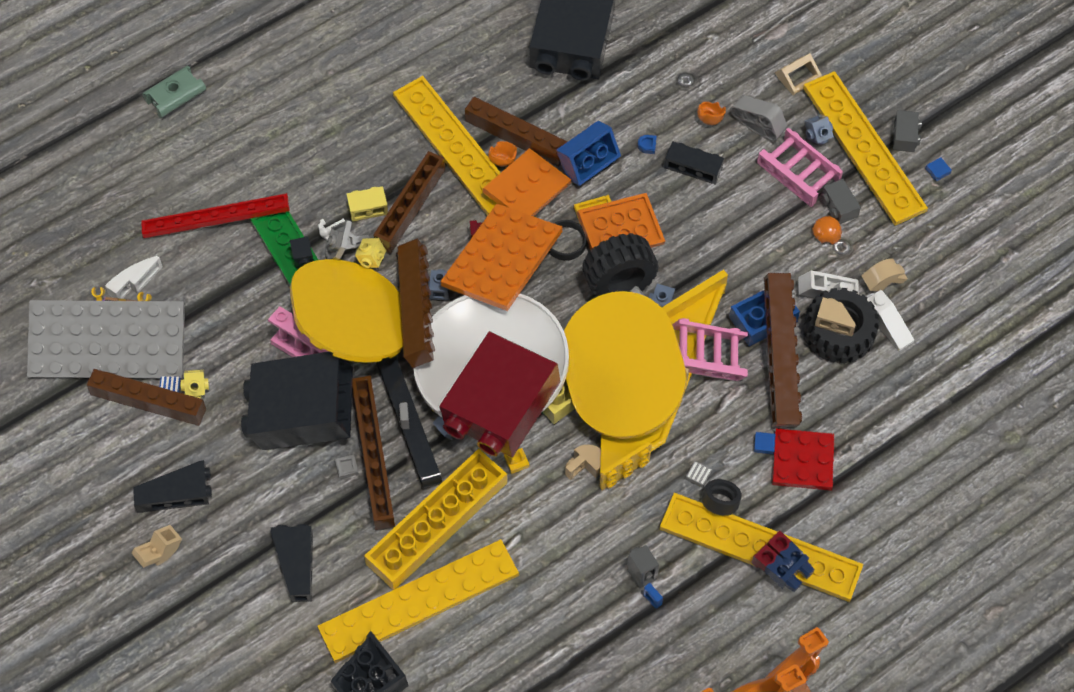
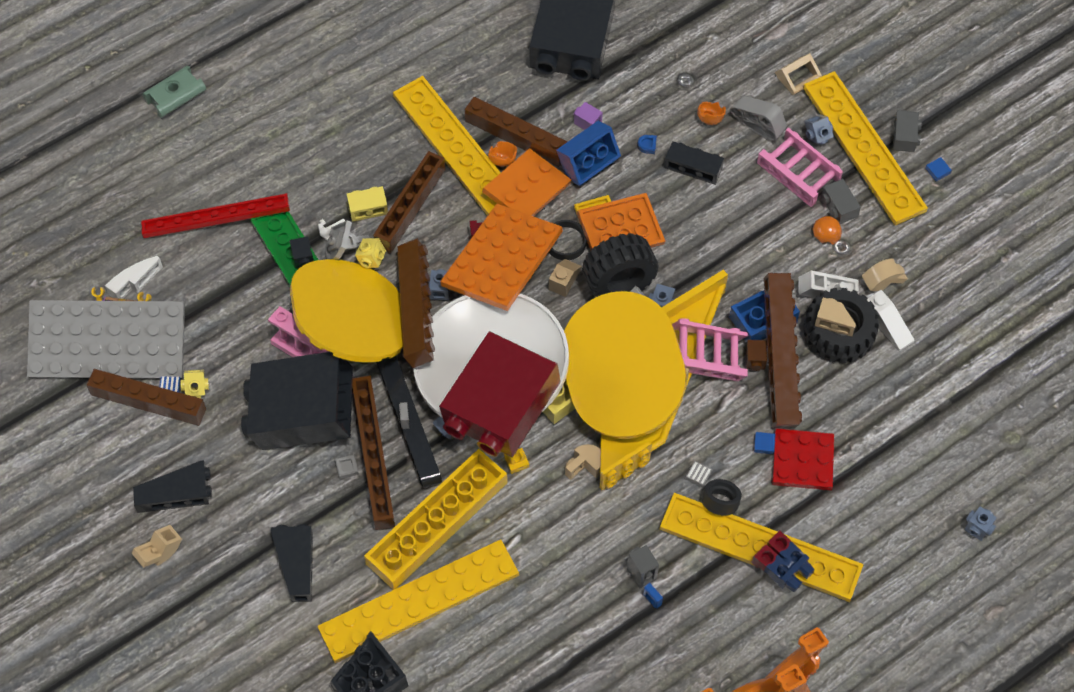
none -> tan slope [549,259,582,297]
none -> medium lavender brick [574,102,603,130]
none -> reddish brown brick [746,340,767,371]
none -> sand blue brick [965,507,997,541]

